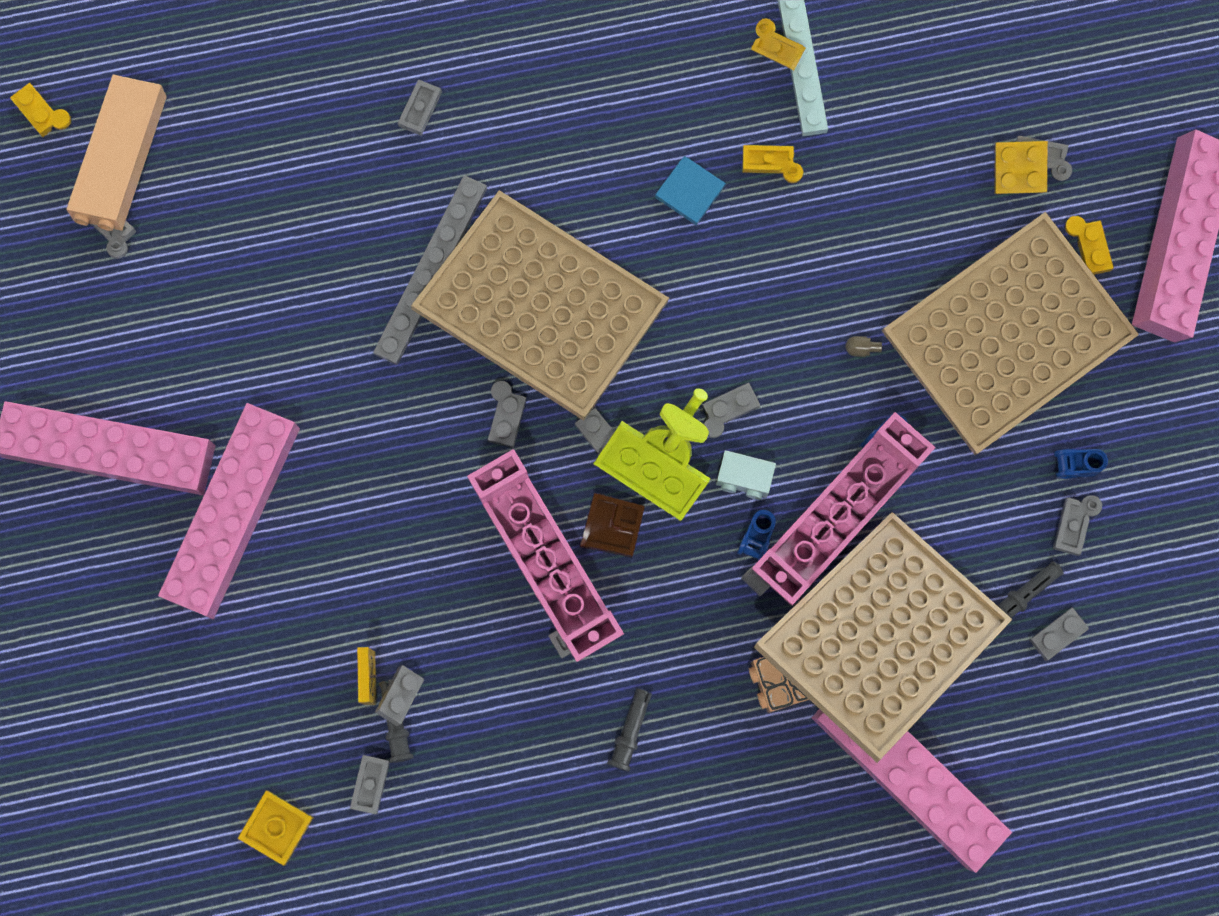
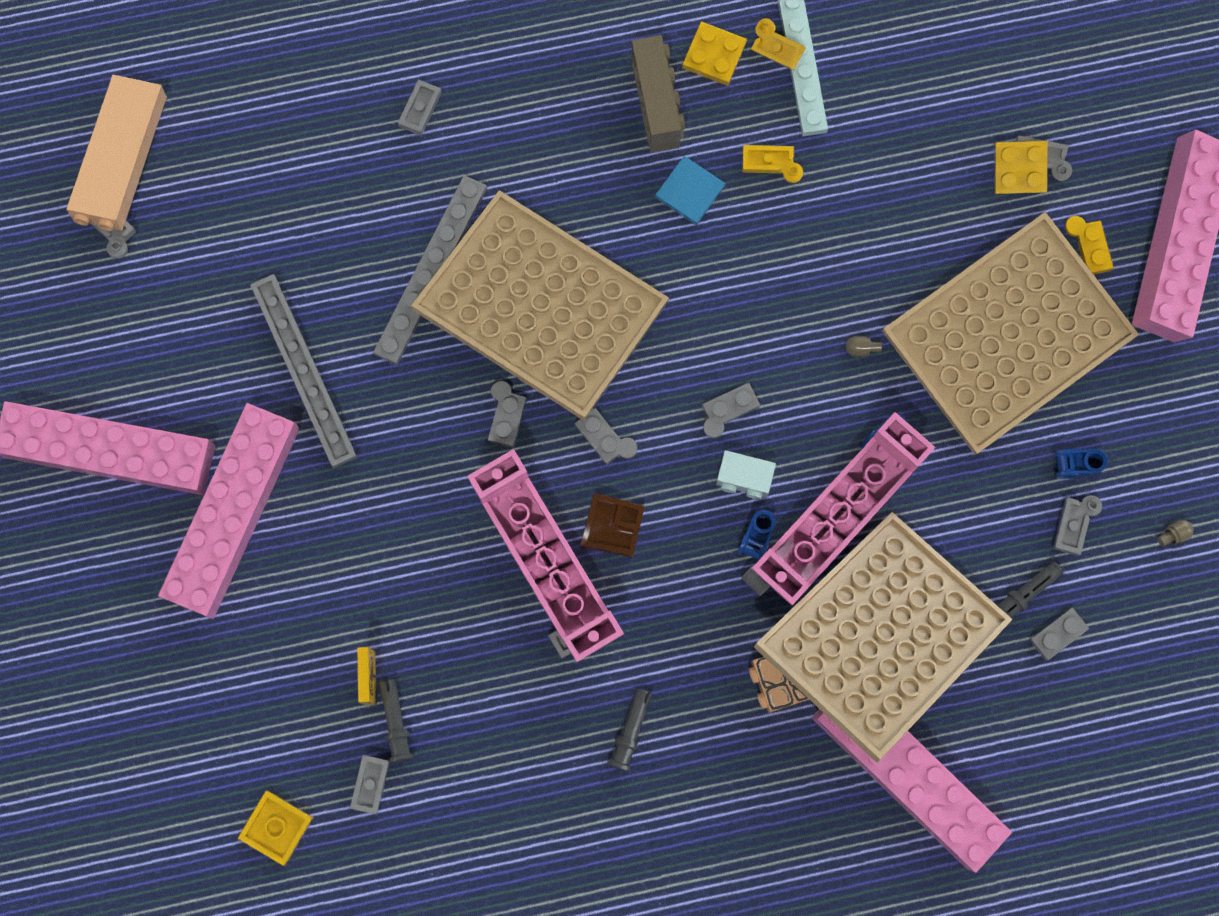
yellow hinge [10,83,71,137] -> none
light grey plate [375,665,424,726] -> none
neon yellow plate [594,388,710,521] -> none
none -> light grey plate [250,274,357,468]
none -> dark tan brick [631,35,685,153]
none -> yellow plate [682,21,747,86]
none -> dark tan cylinder [1157,520,1194,546]

